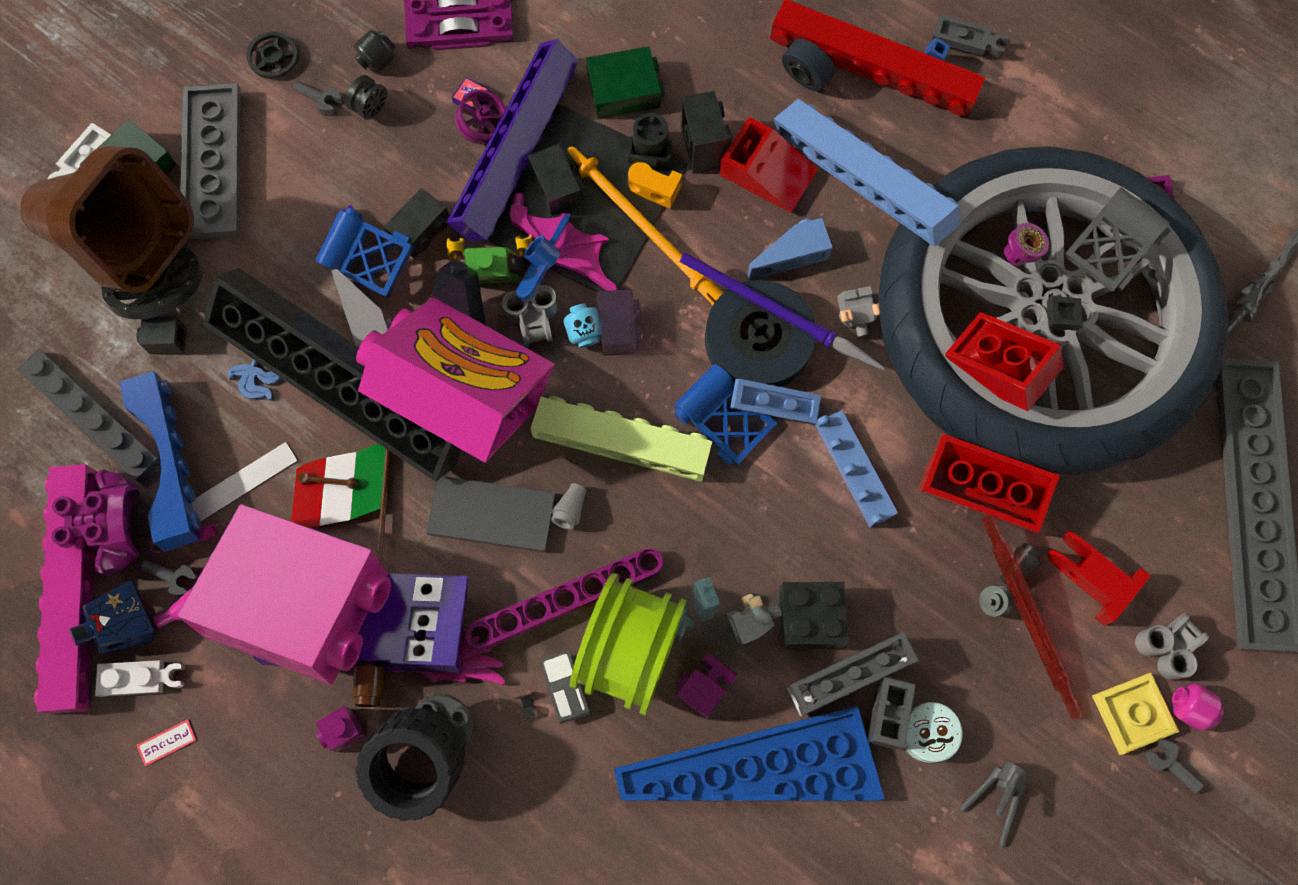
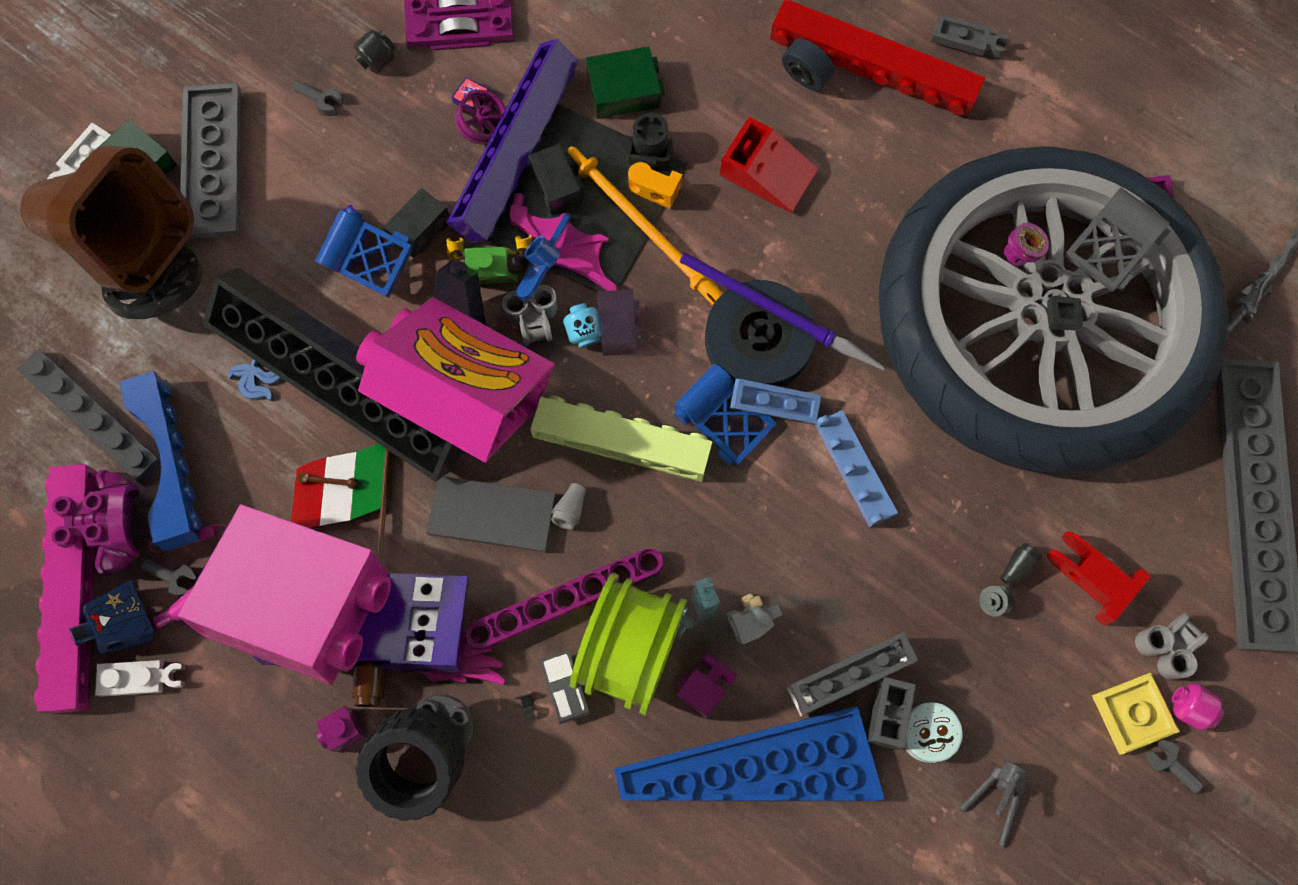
pearl dark grey brick [136,316,186,354] -> none
white sticker [136,719,196,766] -> none
white sticker [192,442,298,521] -> none
pearl dark grey wheel [246,32,298,79] -> none
light grey slope [331,269,392,347] -> none
pearl dark grey wheel [345,75,387,120] -> none
pearl dark grey brick [680,91,731,174] -> none
medium blue slope [747,218,833,280] -> none
medium blue brick [774,99,960,247] -> none
pearl dark grey brick [779,582,848,649] -> none
light grey piece [837,286,880,337] -> none
red slope [918,434,1060,533] -> none
blue piece [924,37,950,60] -> none
red slope [945,312,1063,411] -> none
clear red axle [981,514,1083,719] -> none

